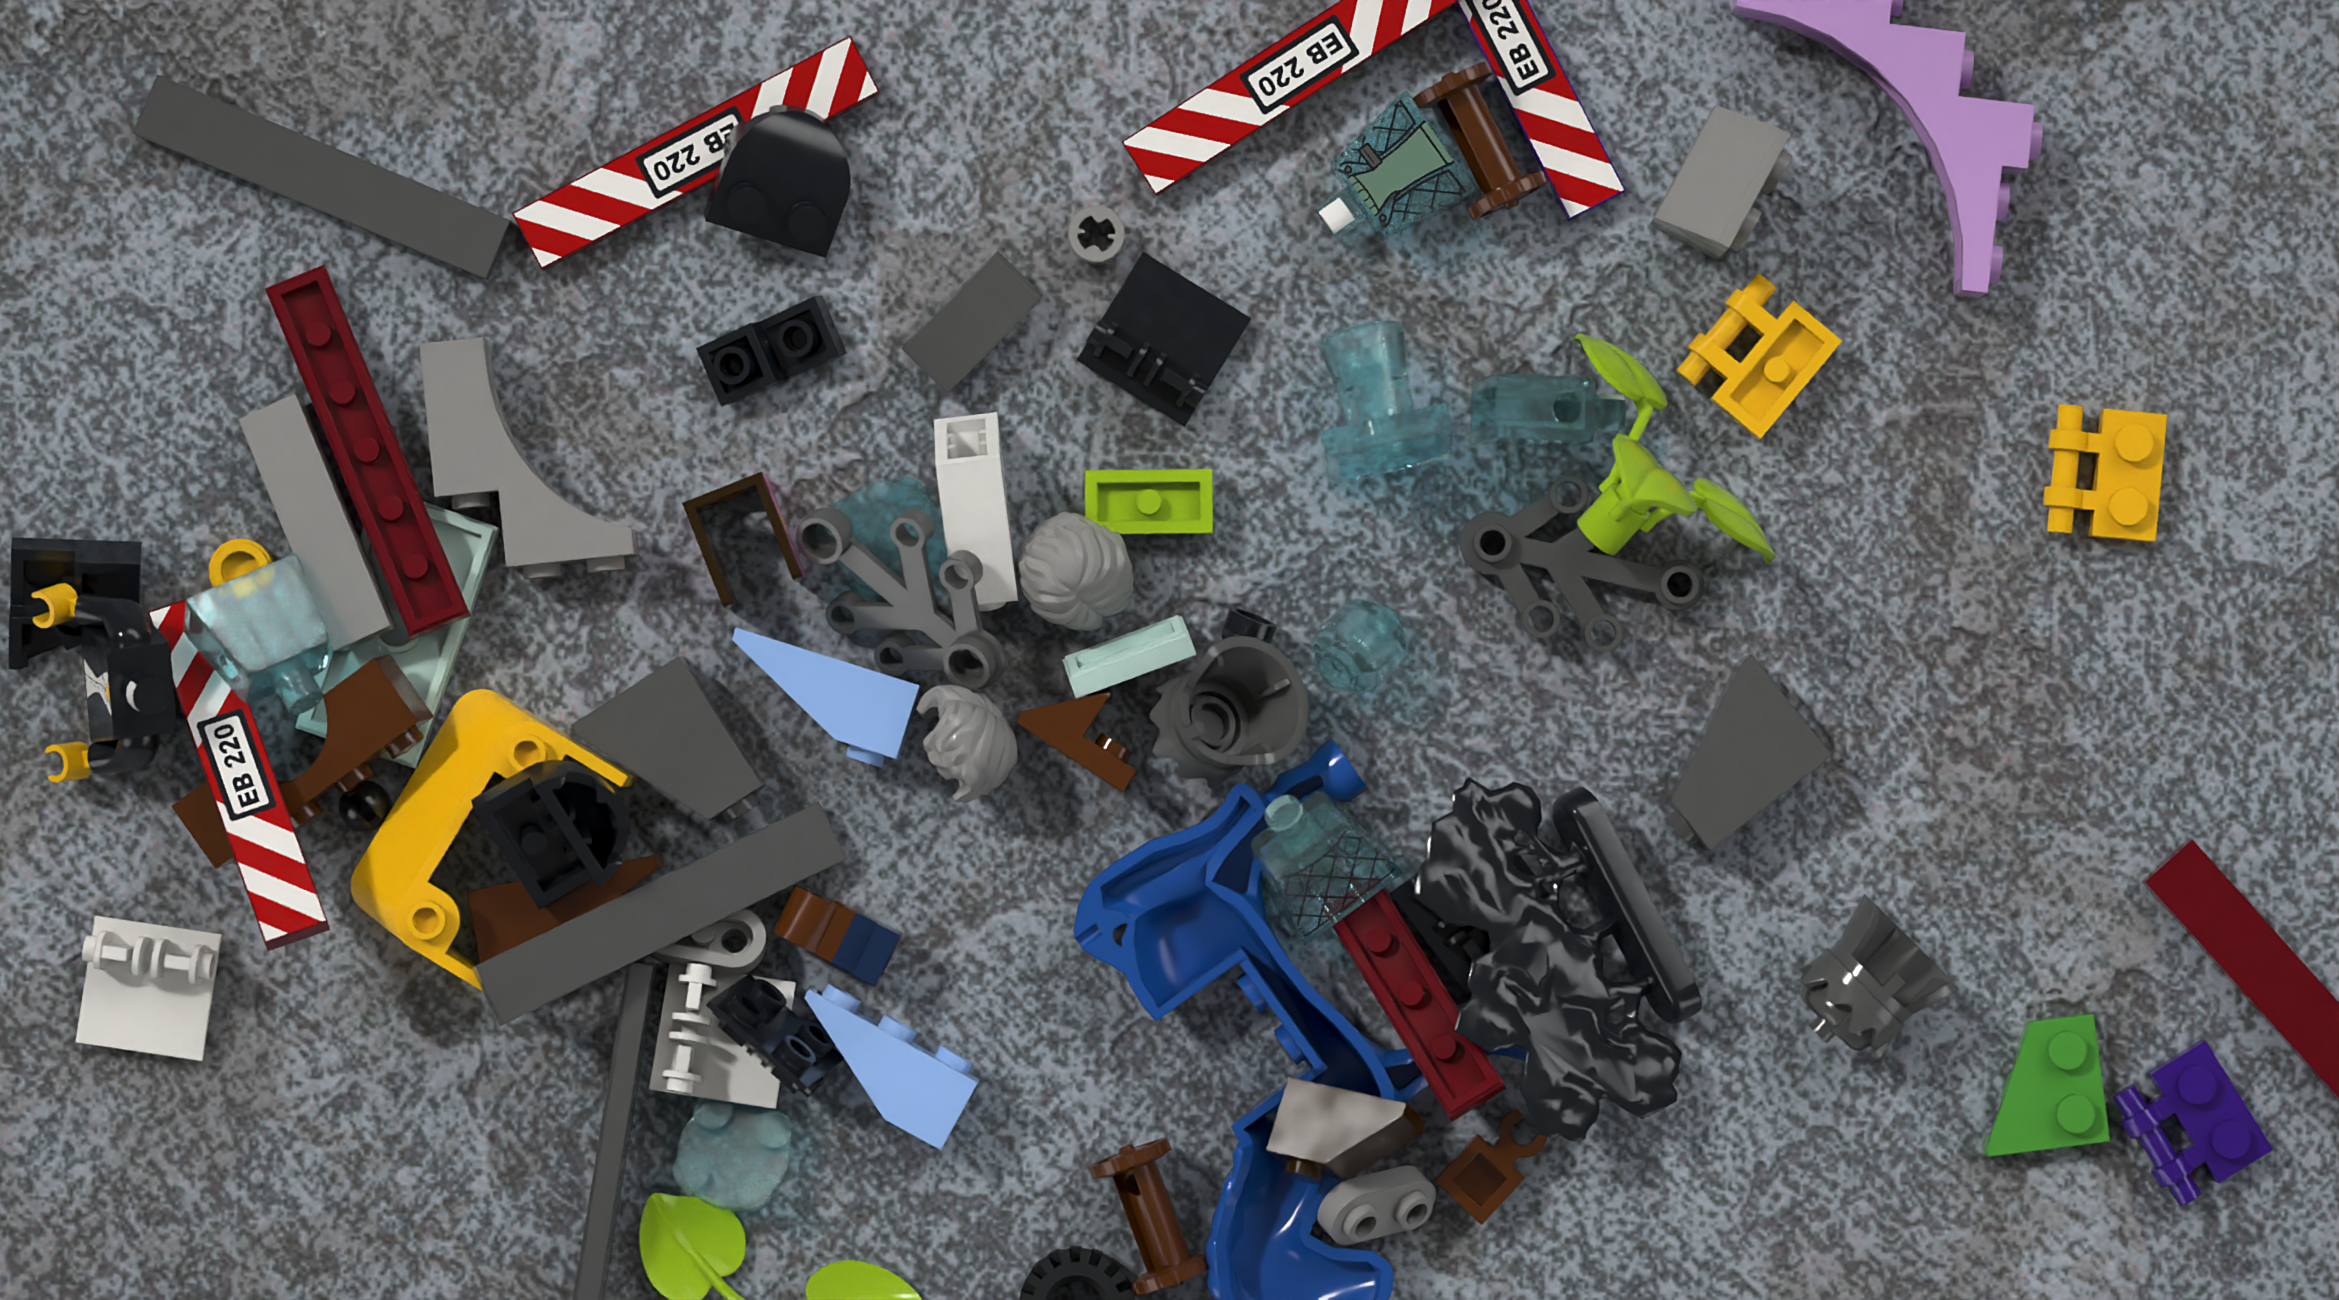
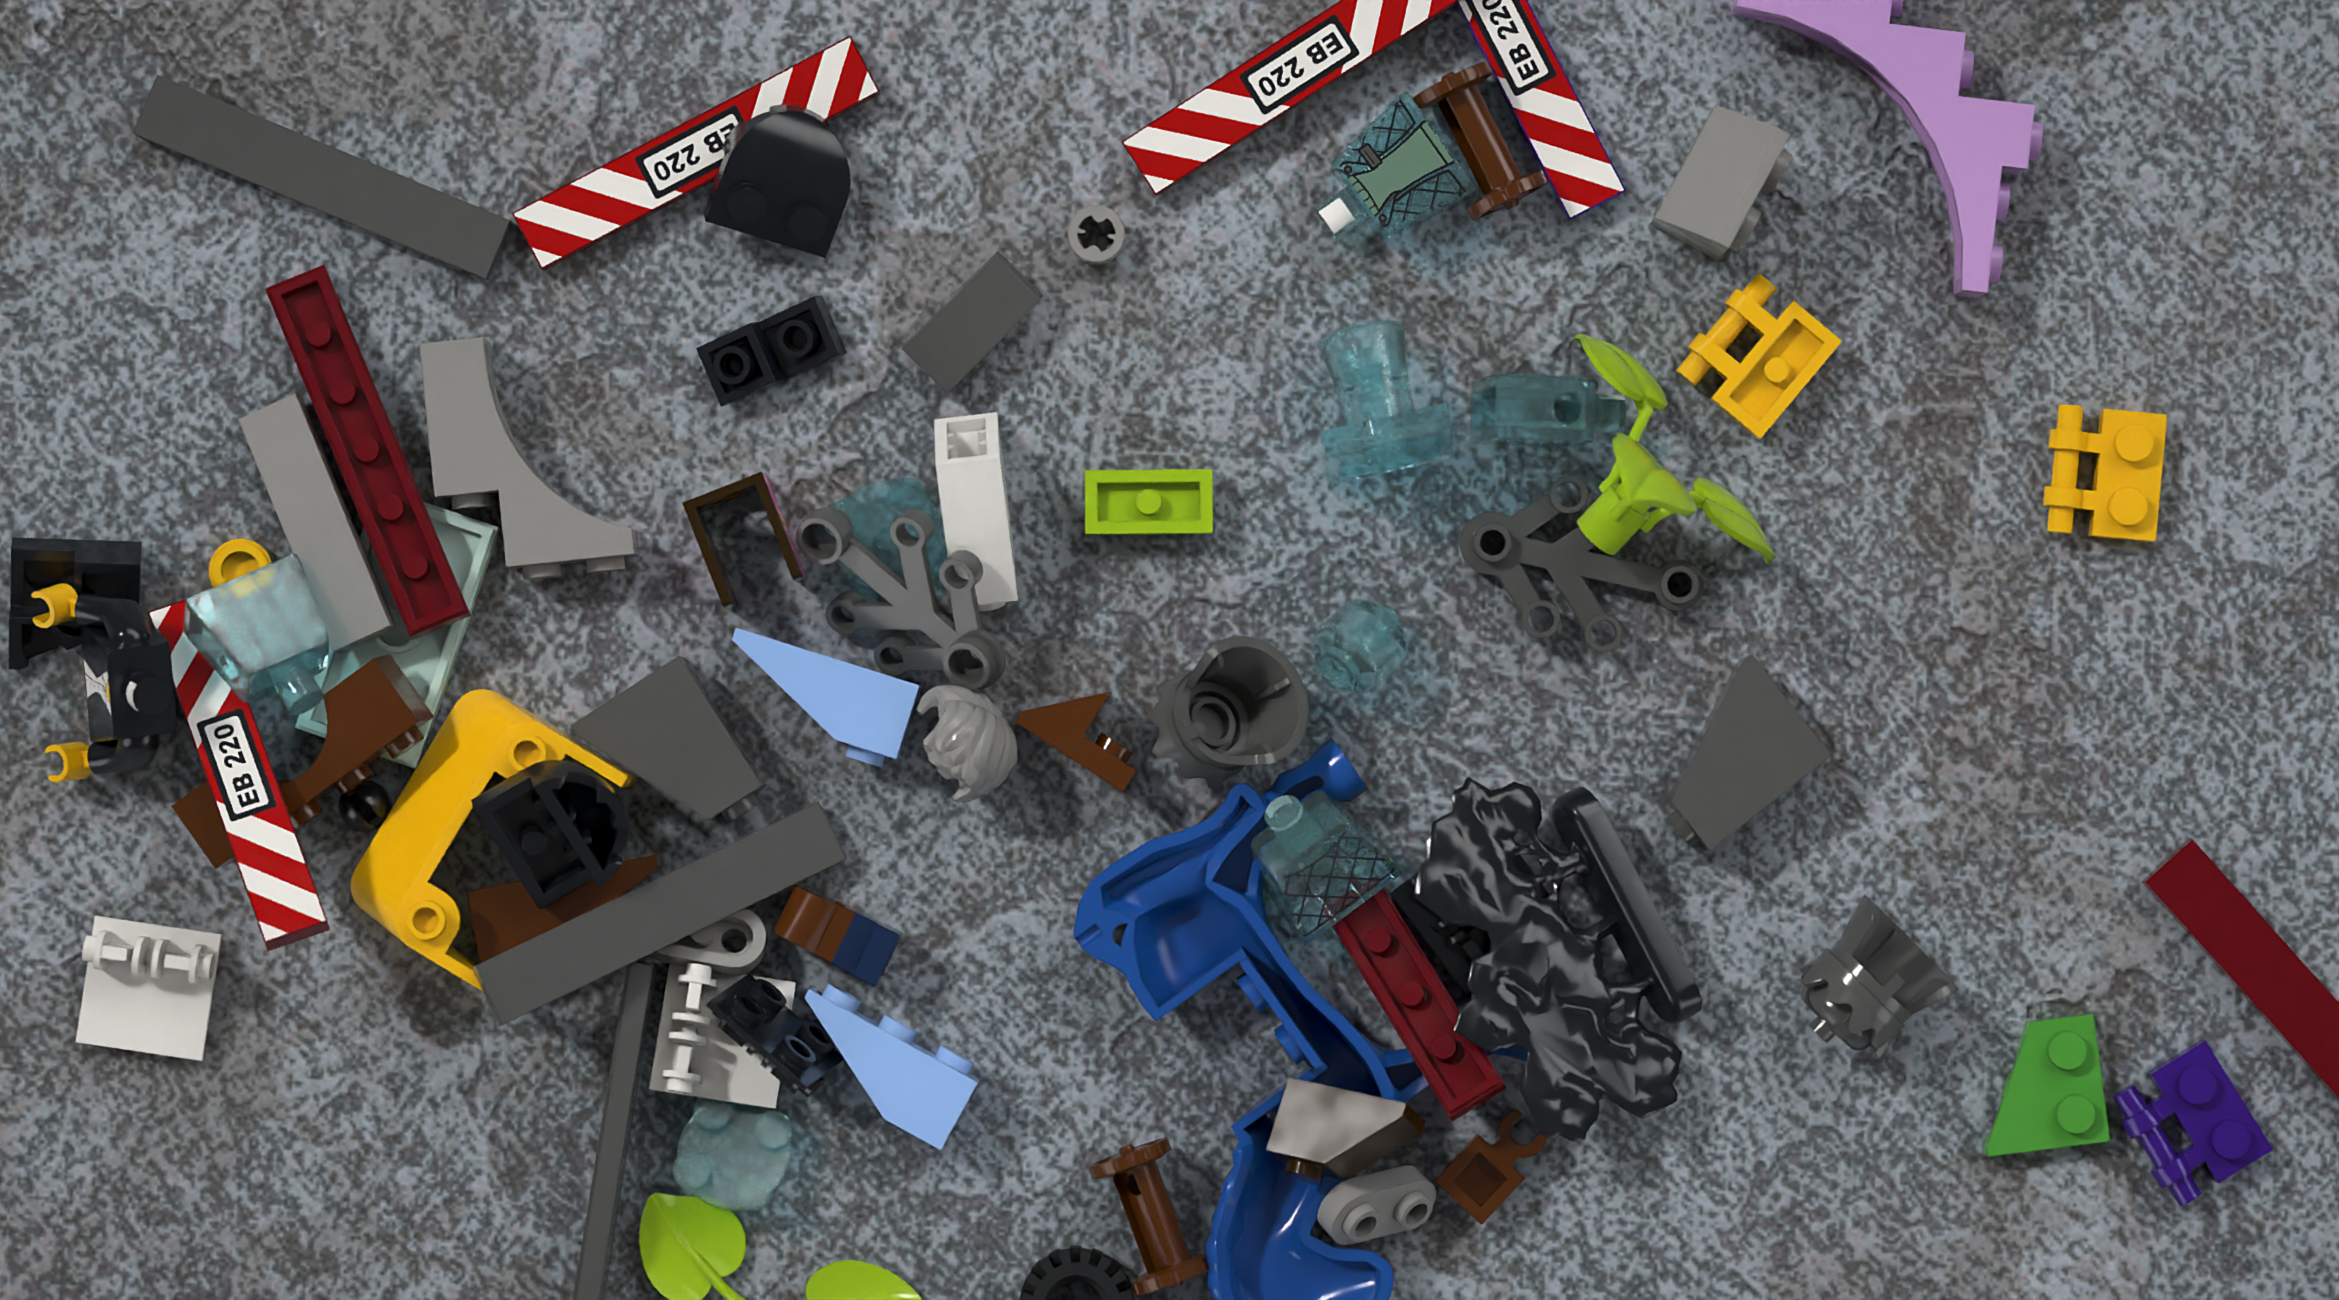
light grey hair [1016,511,1134,631] -> none
light aqua tile [1062,615,1197,699] -> none
black hinge [1076,252,1251,427] -> none
black hinge [1222,607,1277,644] -> none

